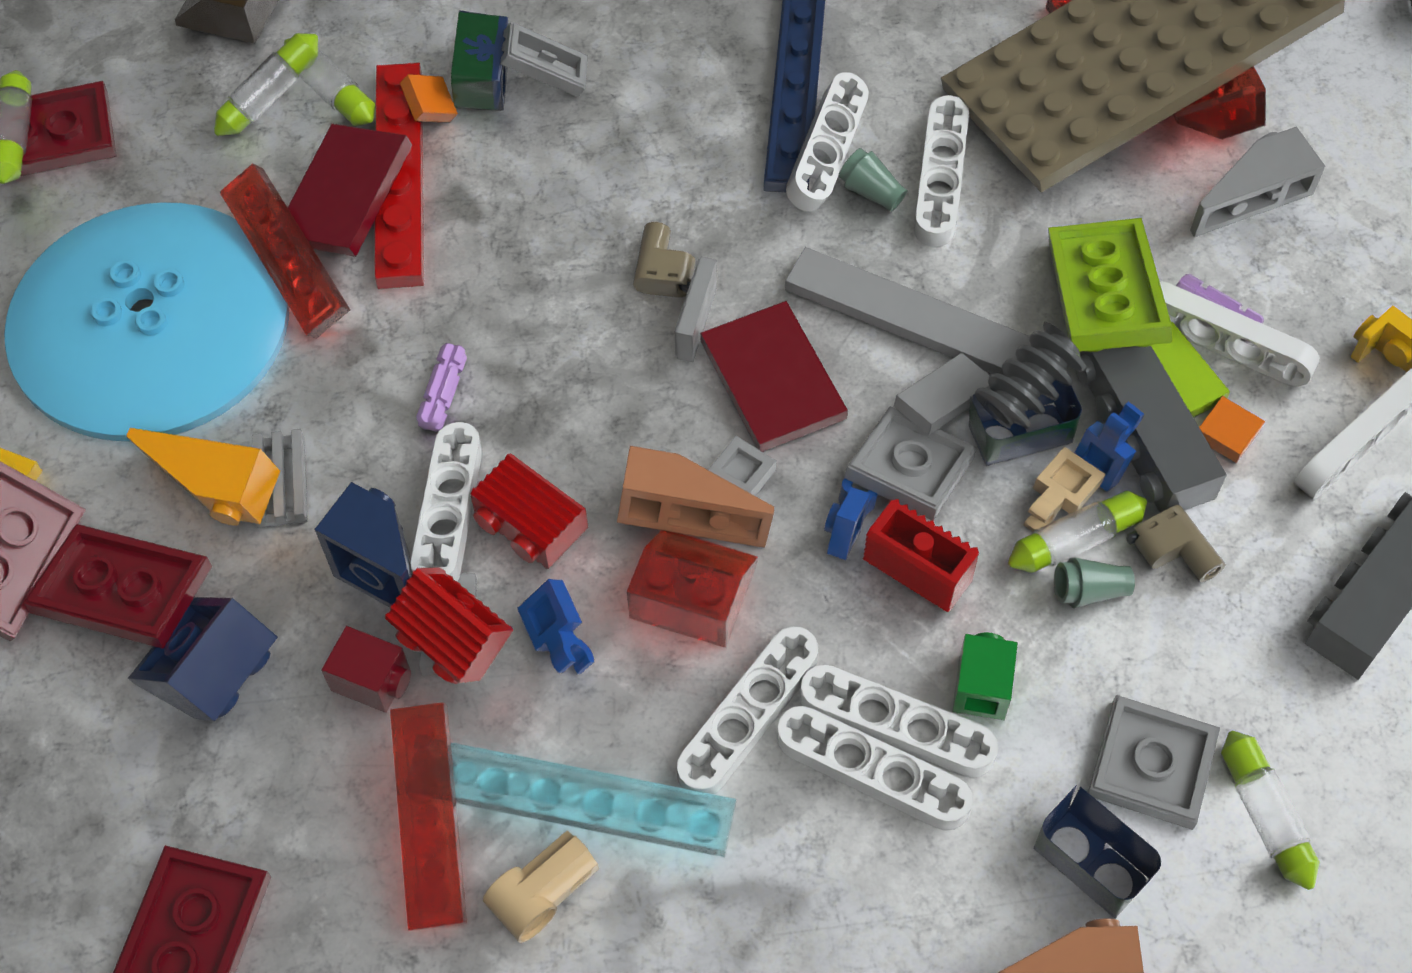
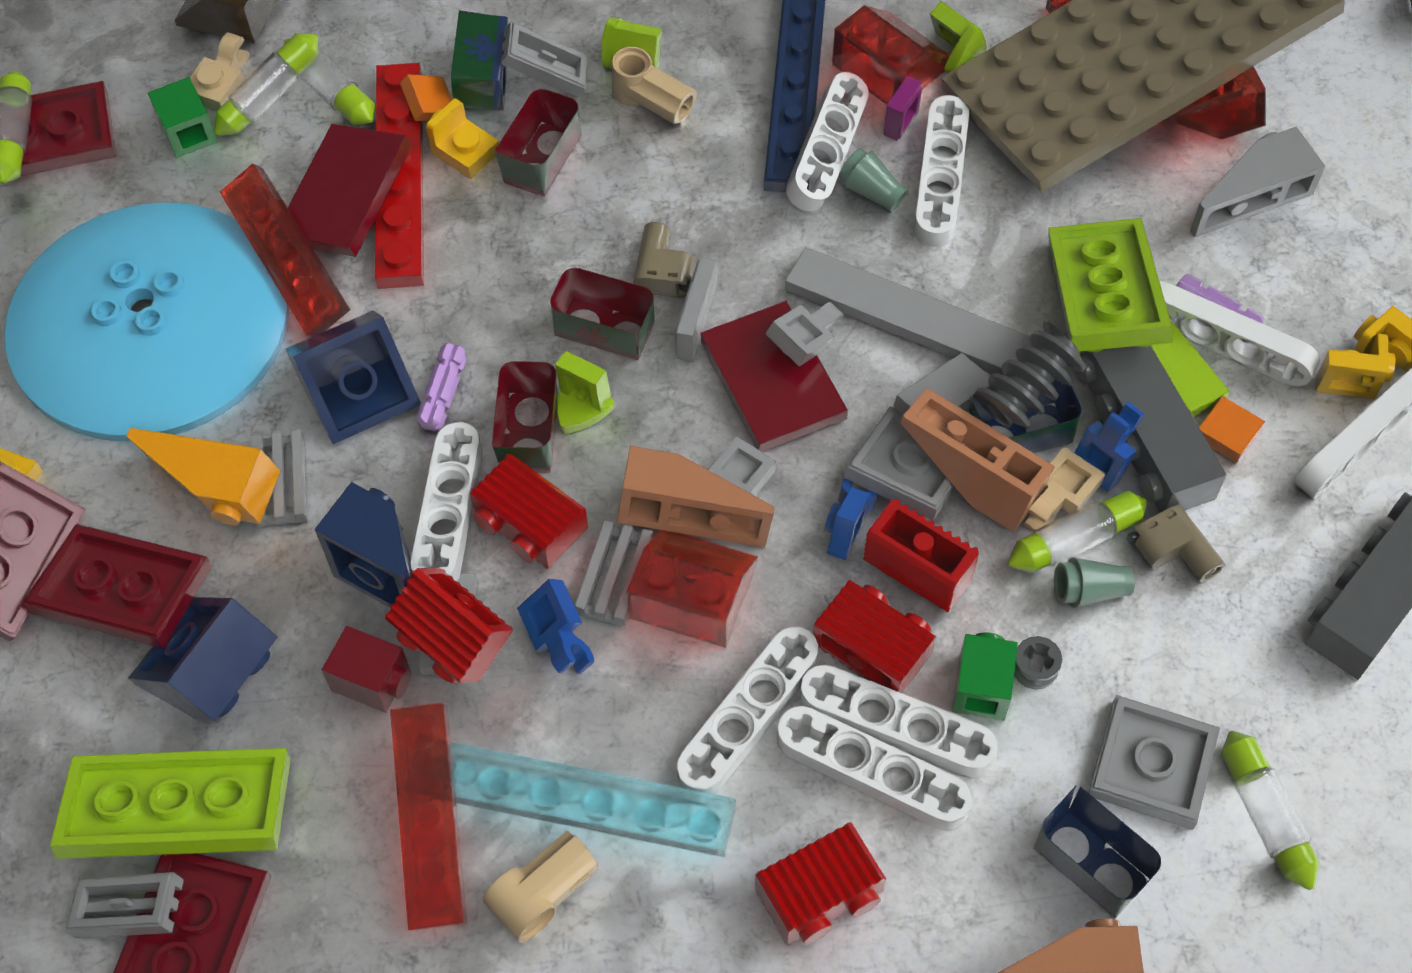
none -> lime plate [50,748,291,859]
none -> light grey tile [65,872,184,938]
none -> green brick [147,77,218,158]
none -> tan plate [190,32,250,110]
none -> dark blue slope [285,310,421,444]
none -> yellow bracket [426,98,499,179]
none -> dark red piece [492,361,558,473]
none -> dark red piece [495,89,582,197]
none -> dark red piece [550,268,655,360]
none -> lime tile [555,351,615,434]
none -> light grey tile [575,520,653,626]
none -> lime tile [601,16,662,69]
none -> tan piece [612,47,697,124]
none -> red brick [755,822,886,945]
none -> light grey plate [766,302,844,367]
none -> red brick [813,580,936,693]
none -> clear red slope [832,5,950,105]
none -> magenta tile [883,76,922,141]
none -> nougat slope [900,388,1055,533]
none -> lime tile [929,1,987,73]
none -> dark grey bush [1014,636,1063,689]
none -> yellow bracket [1316,334,1396,400]

